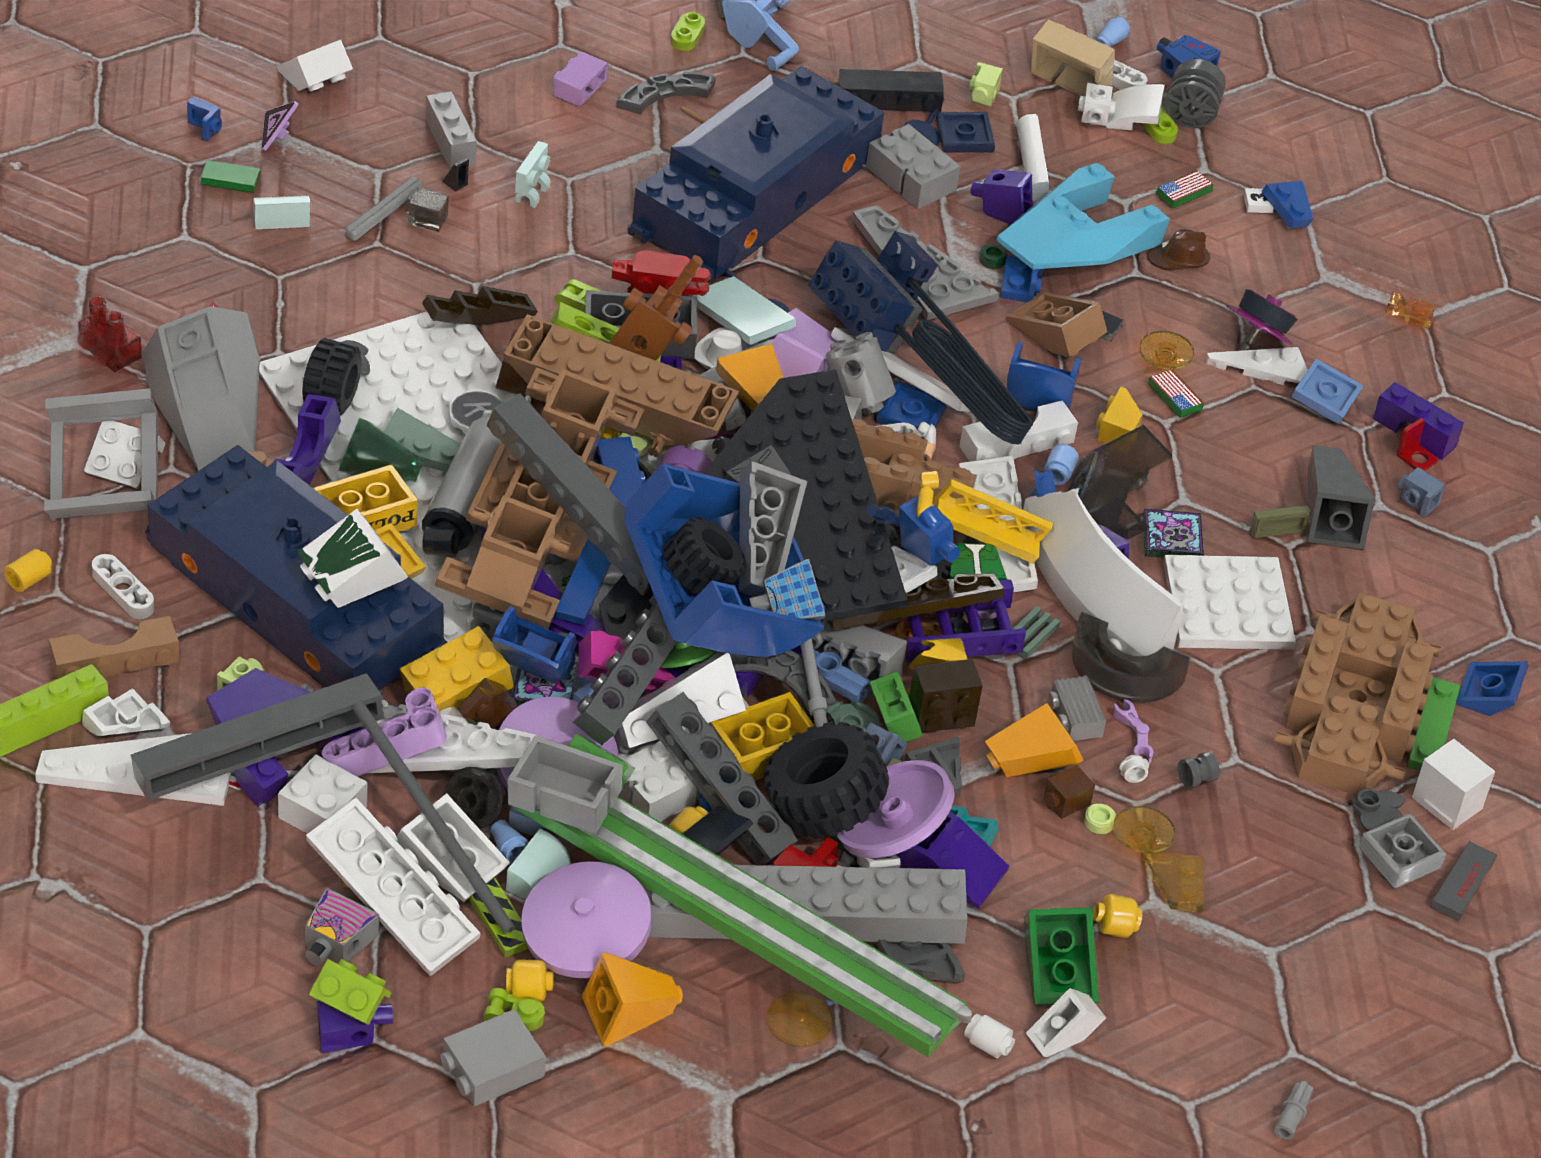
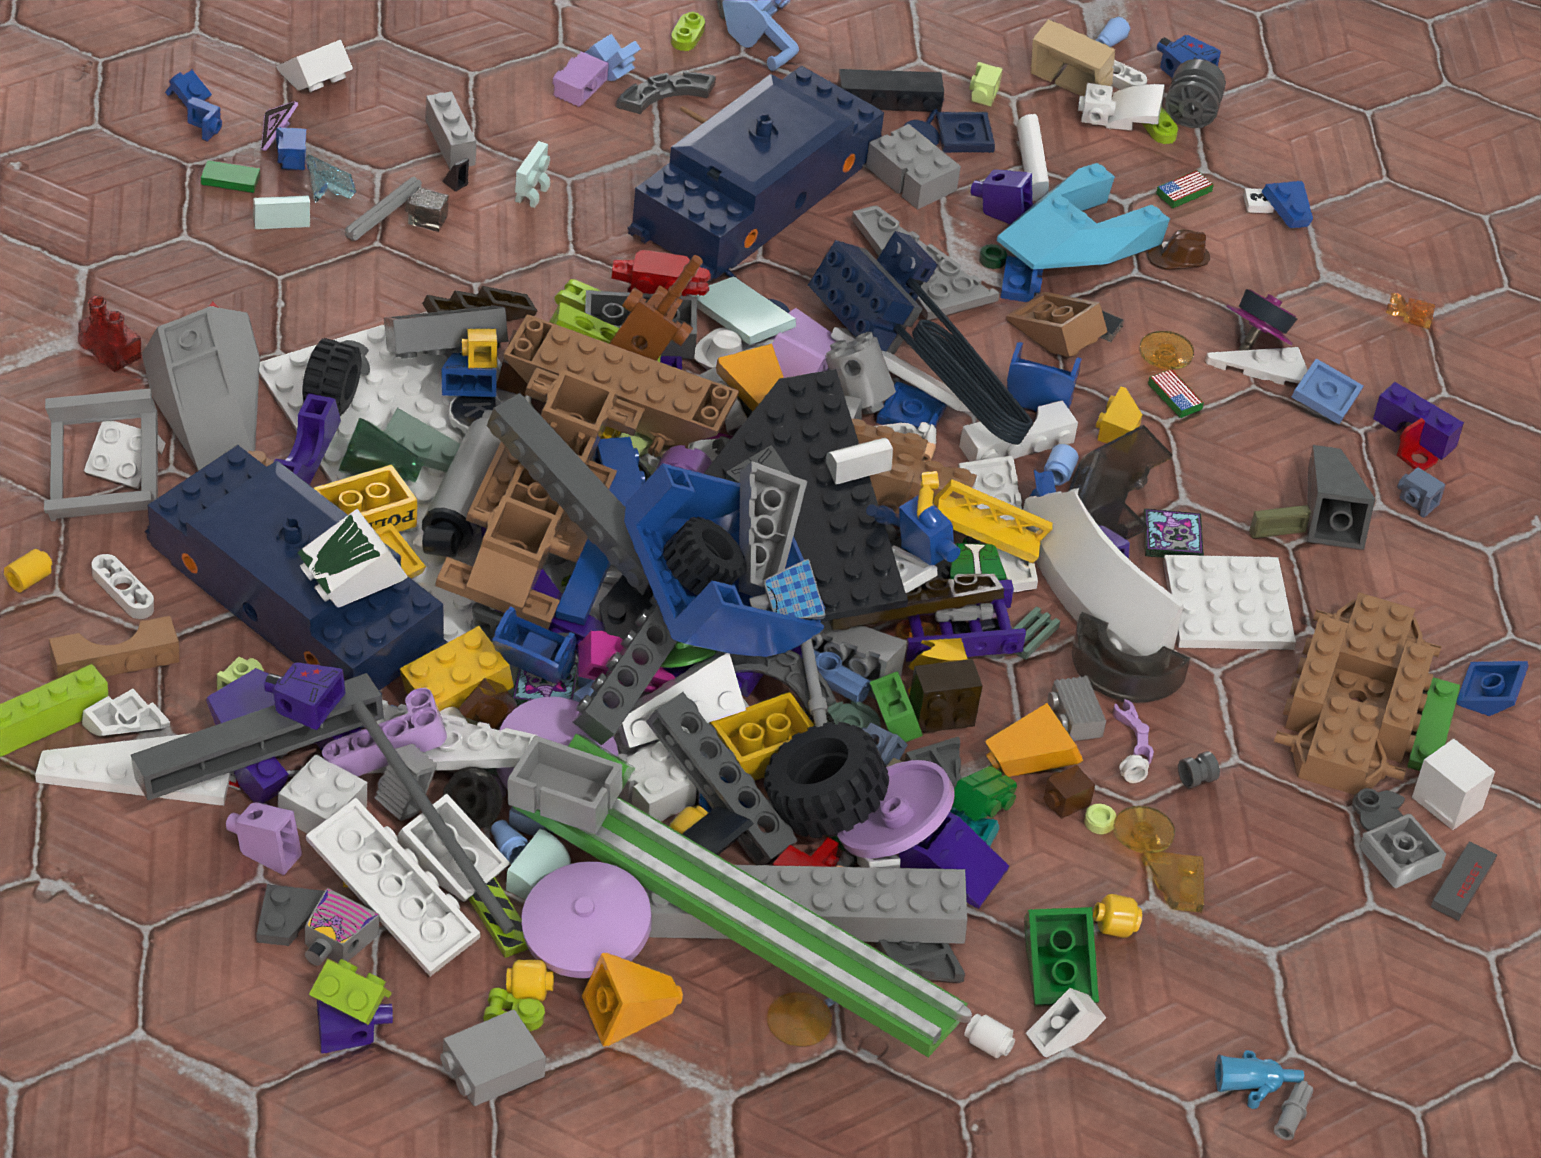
none -> blue bracket [165,70,212,107]
none -> lavender torso [226,802,302,875]
none -> dark grey wing [256,884,325,946]
none -> dark purple torso [264,662,346,730]
none -> blue window [276,127,307,170]
none -> clear light blue slope [306,154,356,202]
none -> light grey brick [374,744,437,821]
none -> dark grey brick [384,306,509,358]
none -> blue torso [442,353,497,397]
none -> yellow brick [462,329,497,368]
none -> light blue brick [585,34,641,81]
none -> white brick [826,438,893,484]
none -> light grey axle [935,603,994,622]
none -> green brick [952,766,1017,822]
none -> dark azure piece [1215,1050,1304,1109]

